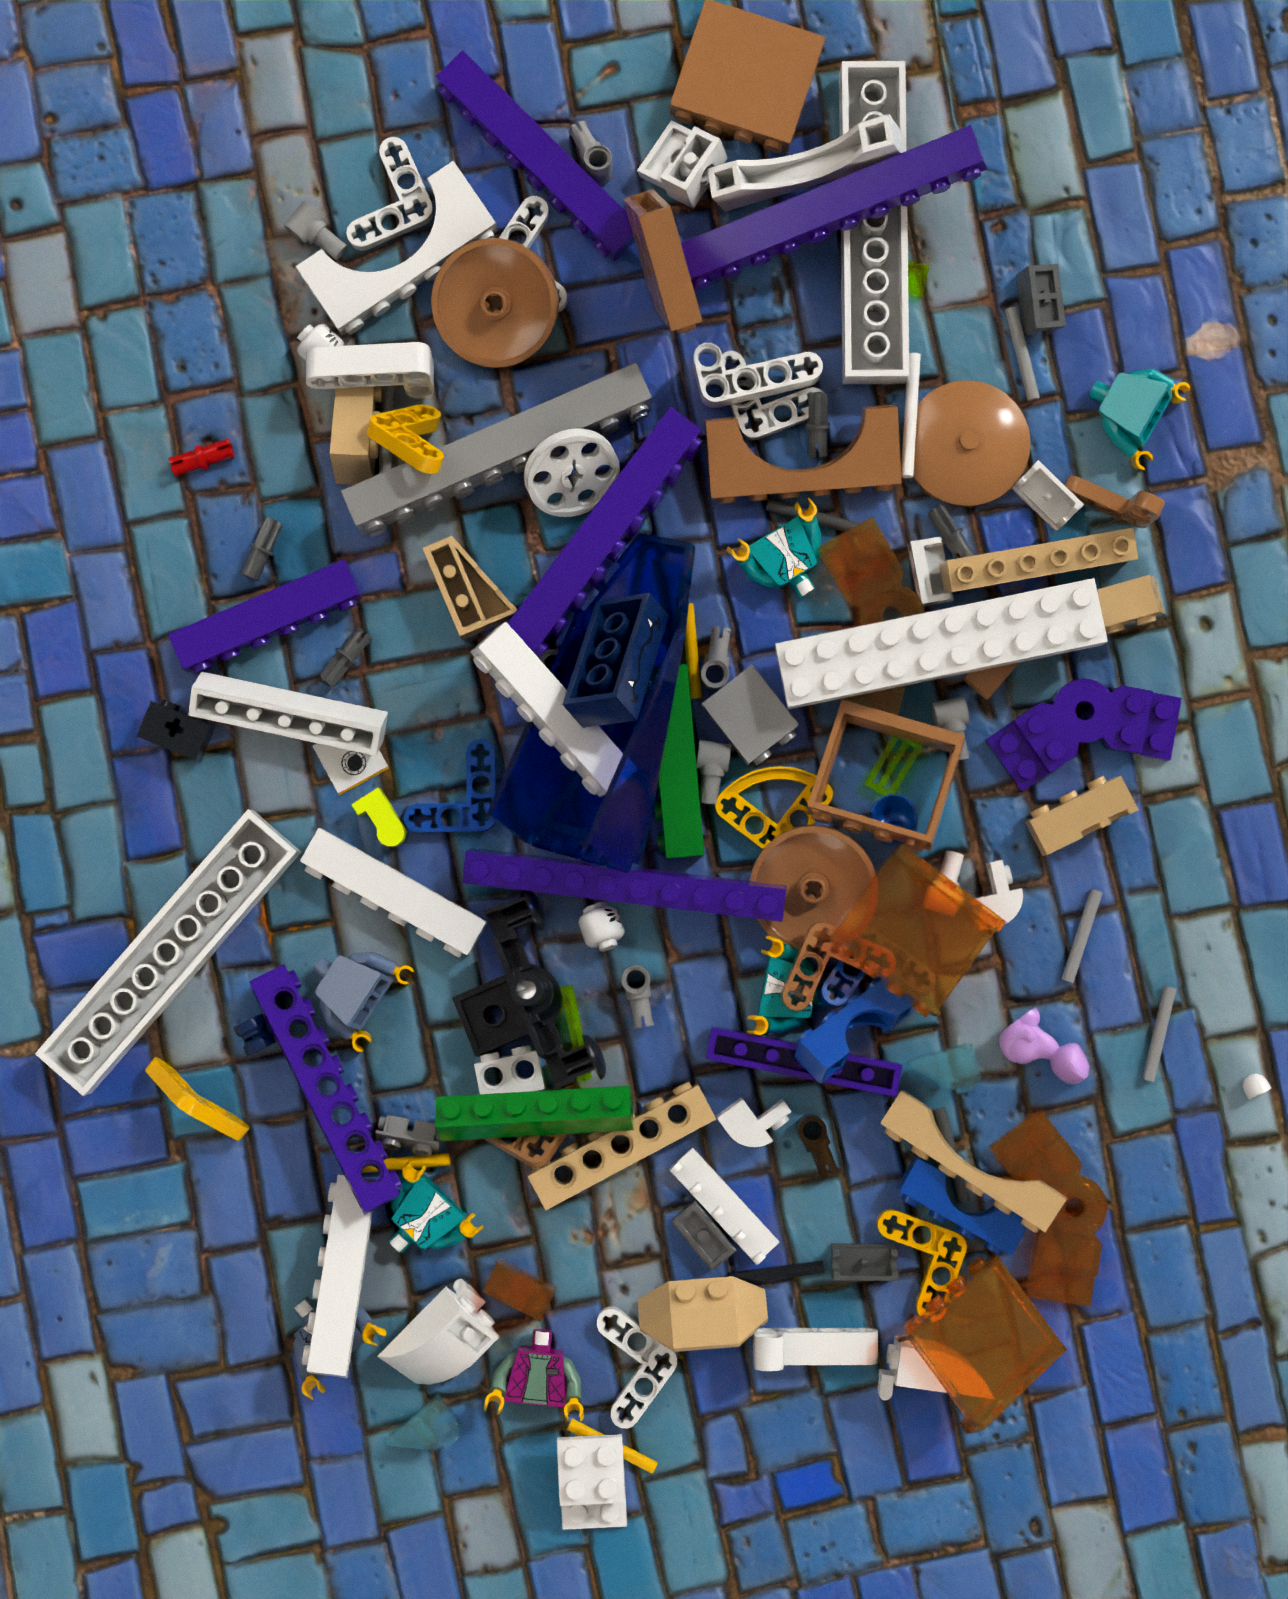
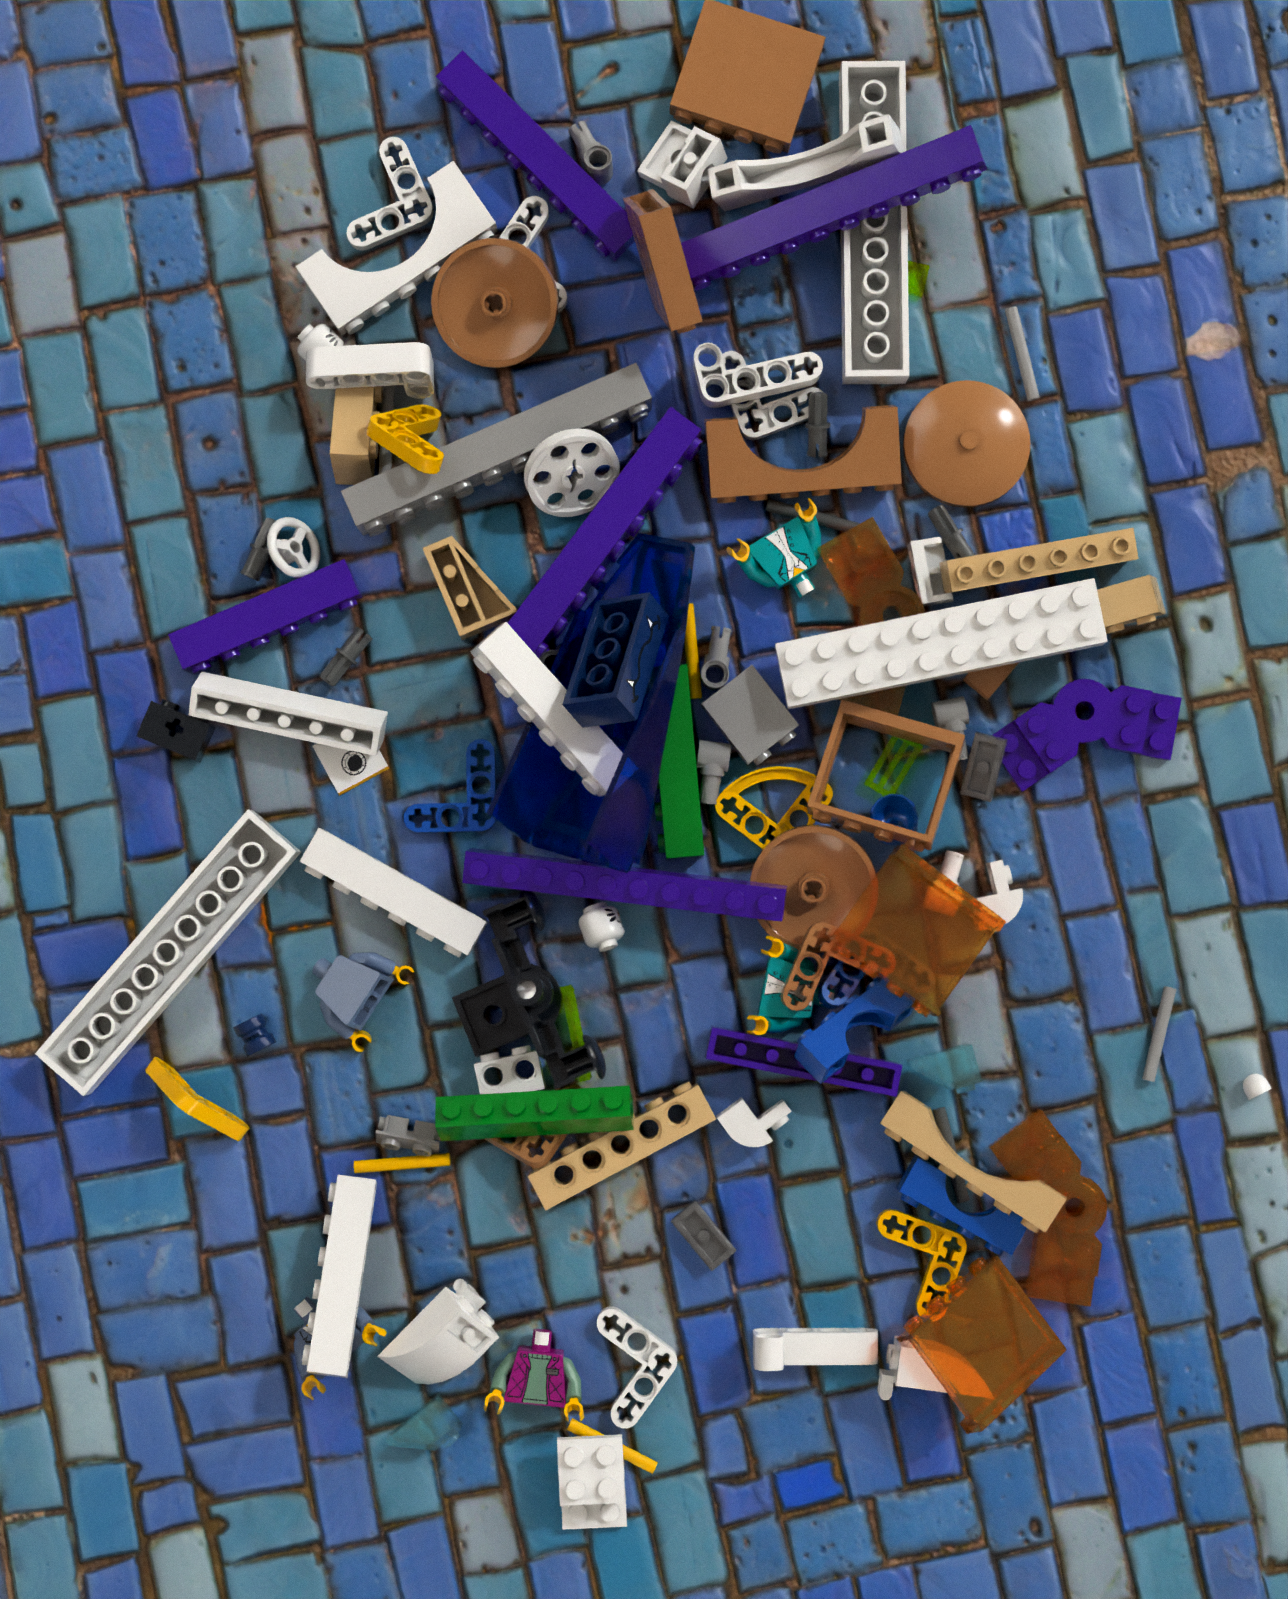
red pin [168,438,236,477] -> none
dark purple brick [249,964,402,1215] -> none
light grey pin [284,201,347,260] -> none
neon yellow leg [351,787,407,847] -> none
teal torso [388,1158,484,1253] -> none
clear orange brick [482,1257,556,1321] -> none
light grey pin [622,965,654,1028] -> none
tan wedge [638,1276,768,1352] -> none
white hinge [669,1147,779,1265] -> none
black bar [727,1260,824,1283] -> none
dark brown pin [796,1114,839,1178] -> none
dark grey hinge [831,1243,898,1281] -> none
white bar [901,353,921,478] -> none
lavender animal [999,1007,1090,1085] -> none
white hinge [1011,460,1084,532] -> none
dark grey hinge [1016,264,1066,337] -> none
tan wedge [1025,775,1139,856] -> none
light grey bar [1061,889,1103,983] -> none
medium nougat beam [1064,475,1165,528] -> none
teal torso [1090,368,1190,470] -> none
none -> white piece [267,517,320,578]
none -> flat silver plate [960,732,1008,802]

